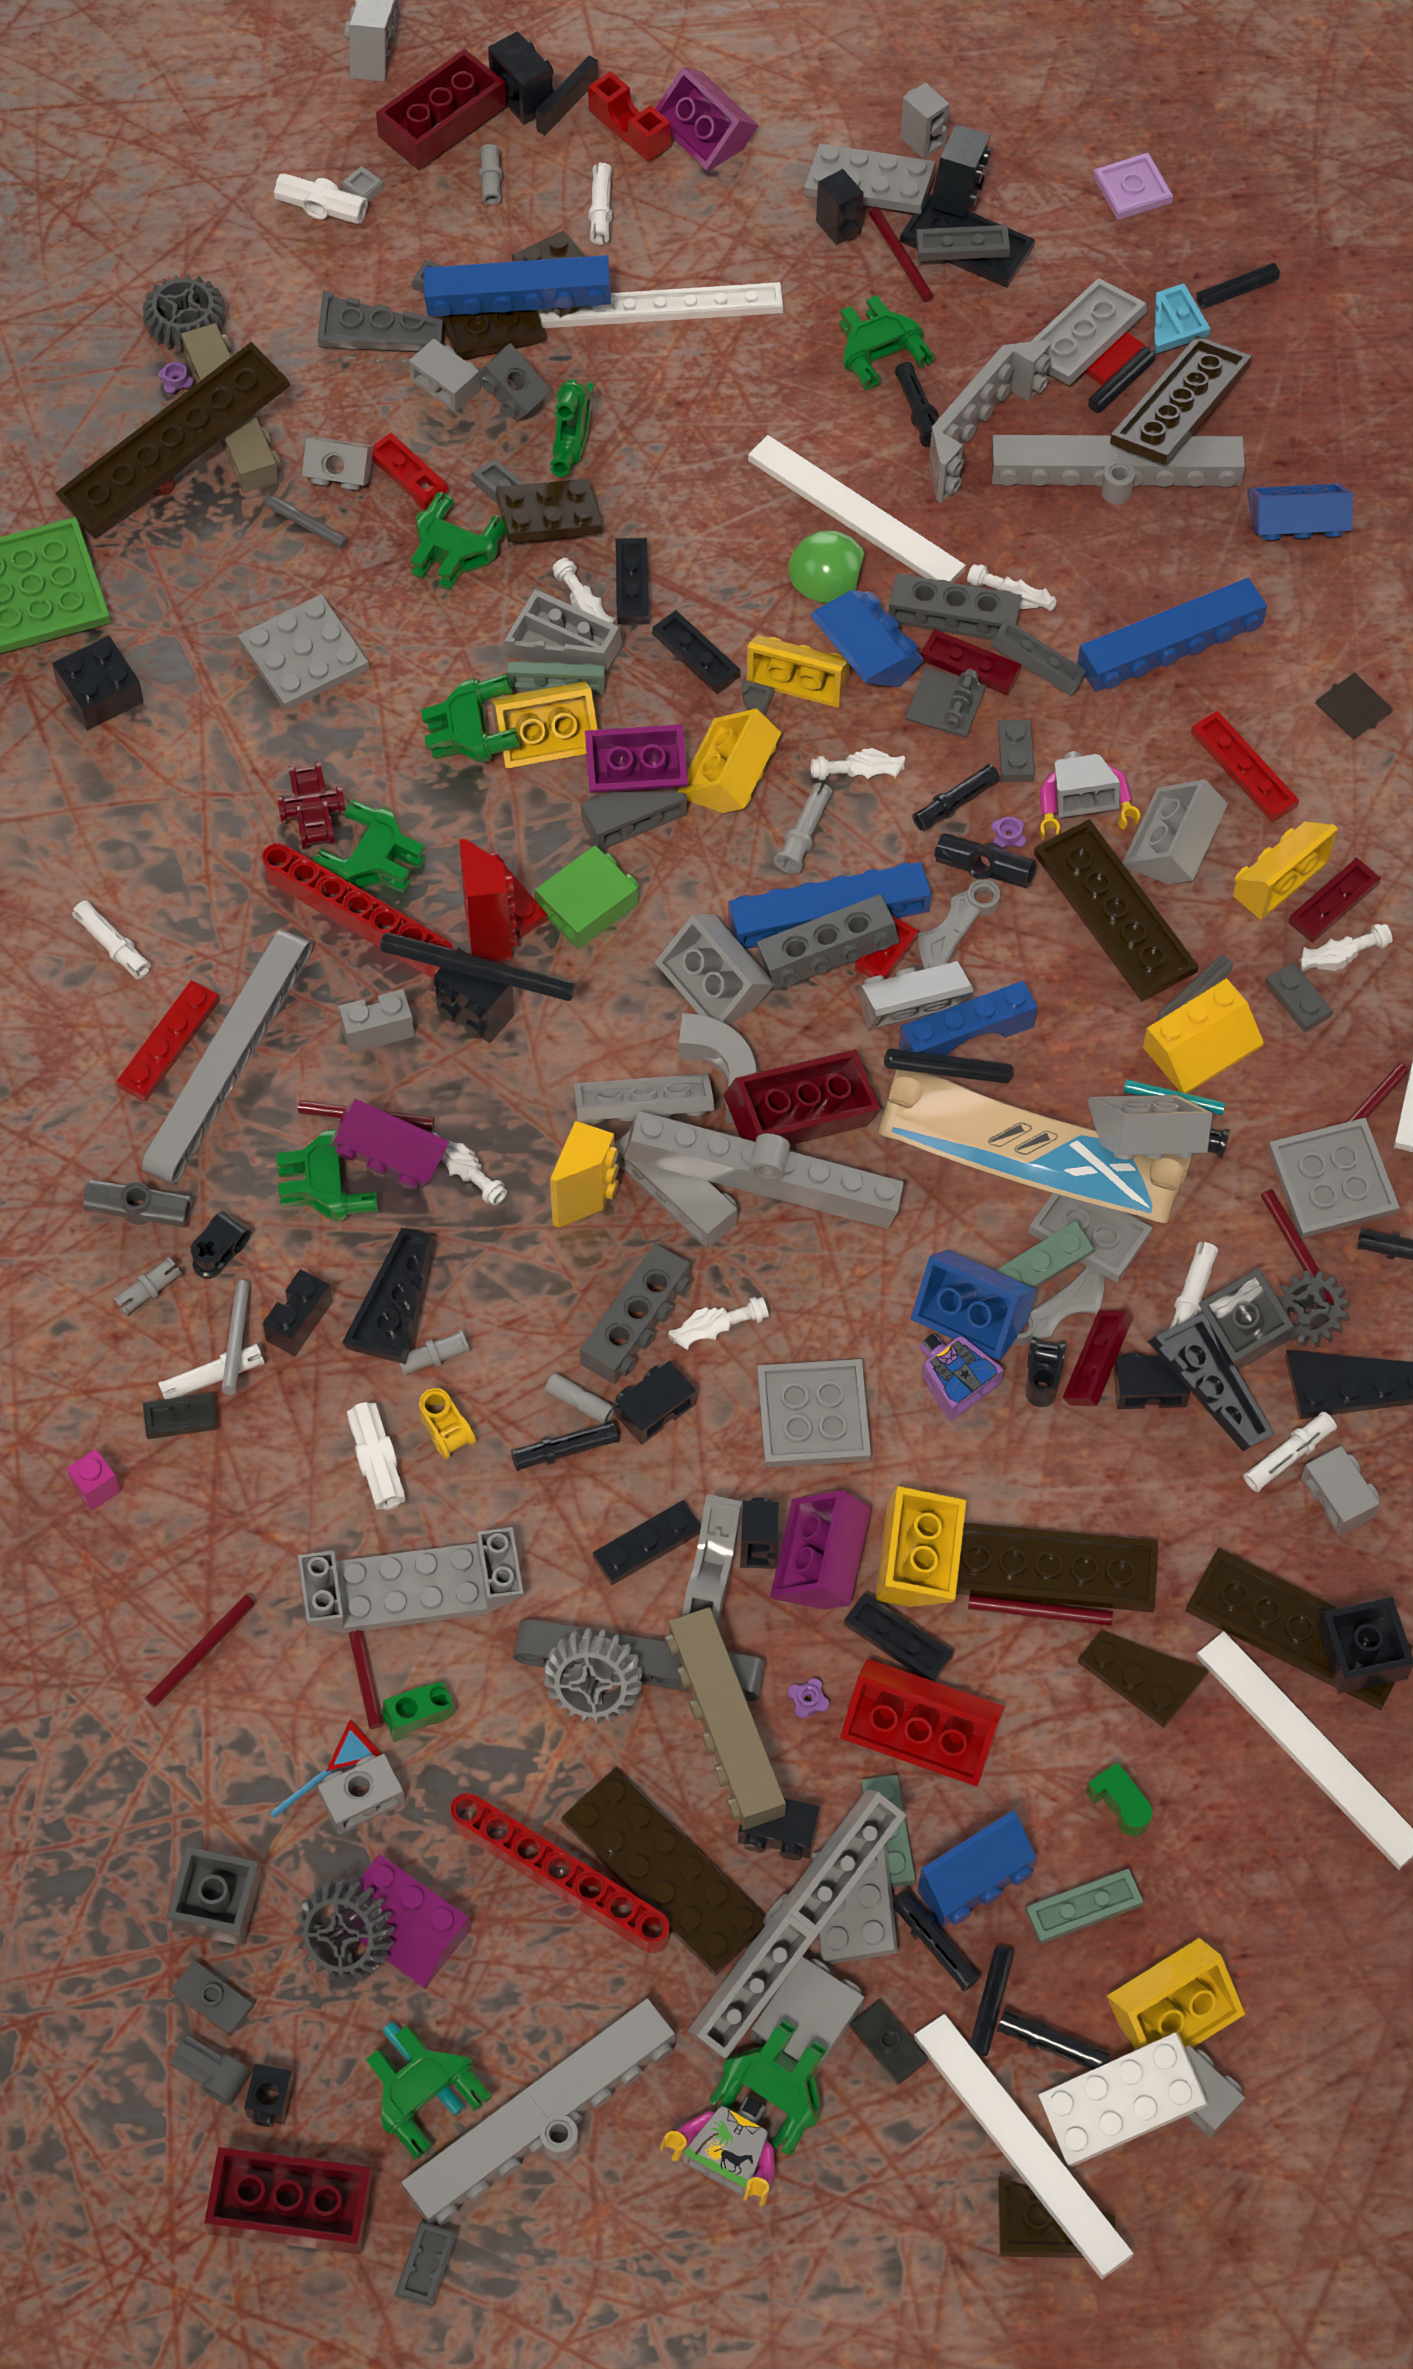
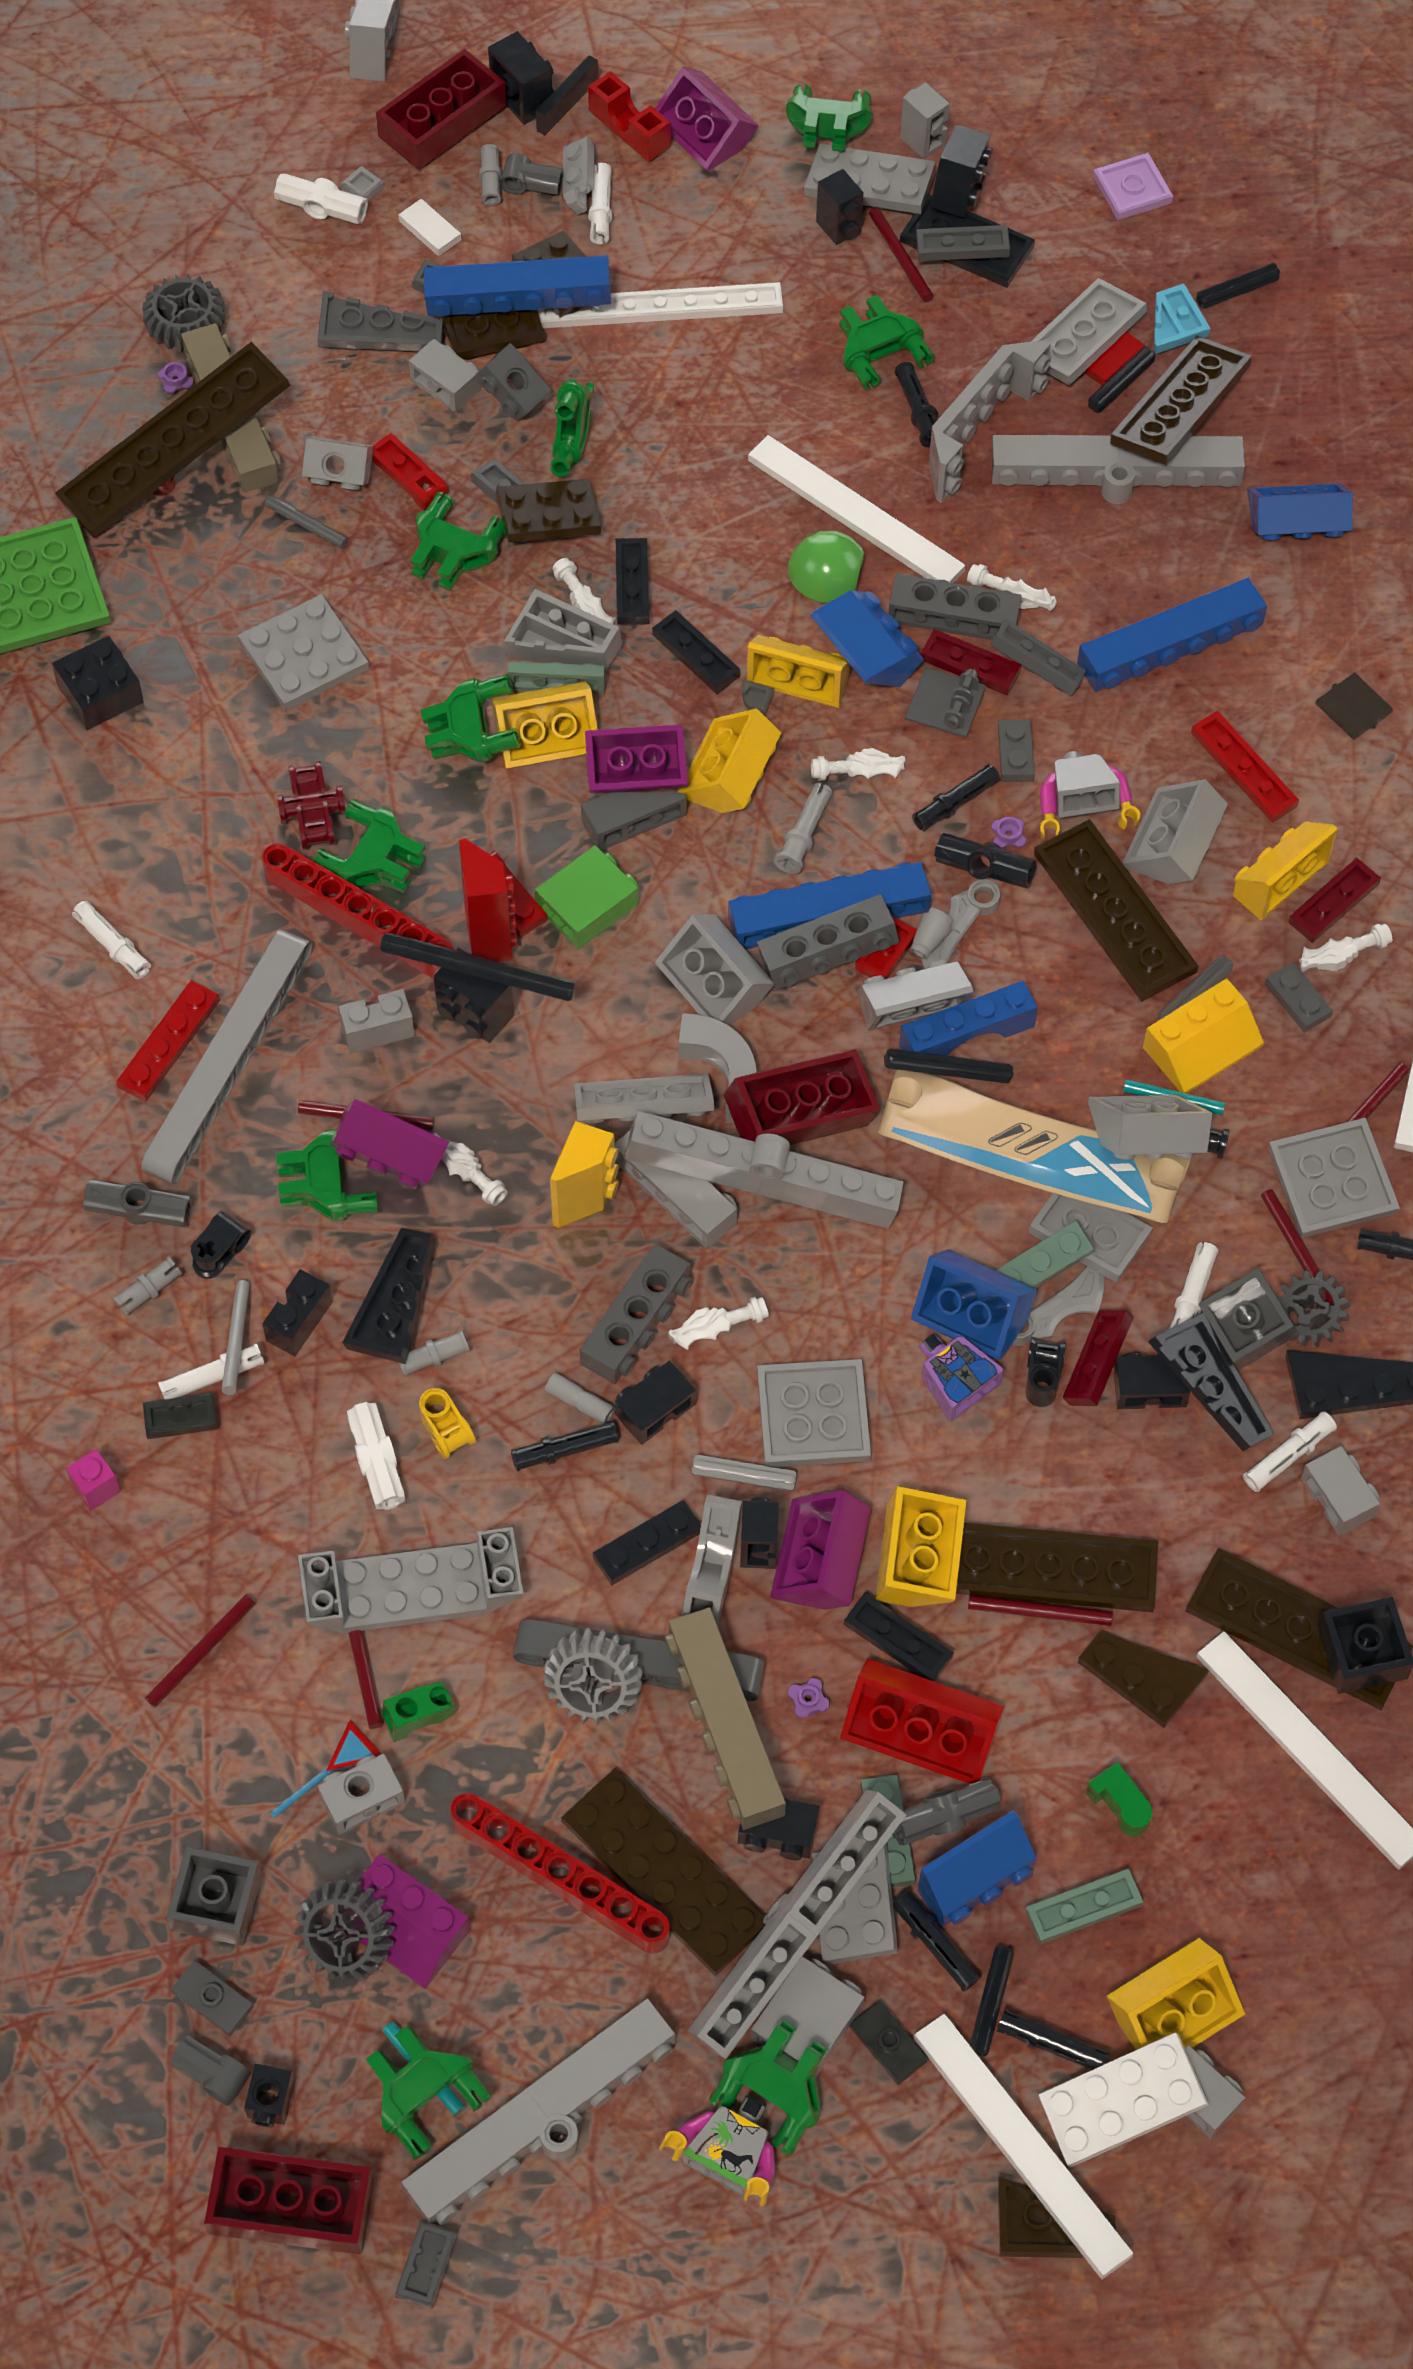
none -> white tile [398,199,461,256]
none -> dark grey piece [500,153,563,195]
none -> light grey hinge [563,136,594,215]
none -> light grey axle [692,1455,797,1491]
none -> green connector [786,83,873,151]
none -> dark grey piece [892,1779,1001,1845]
none -> light grey cone [910,908,953,959]

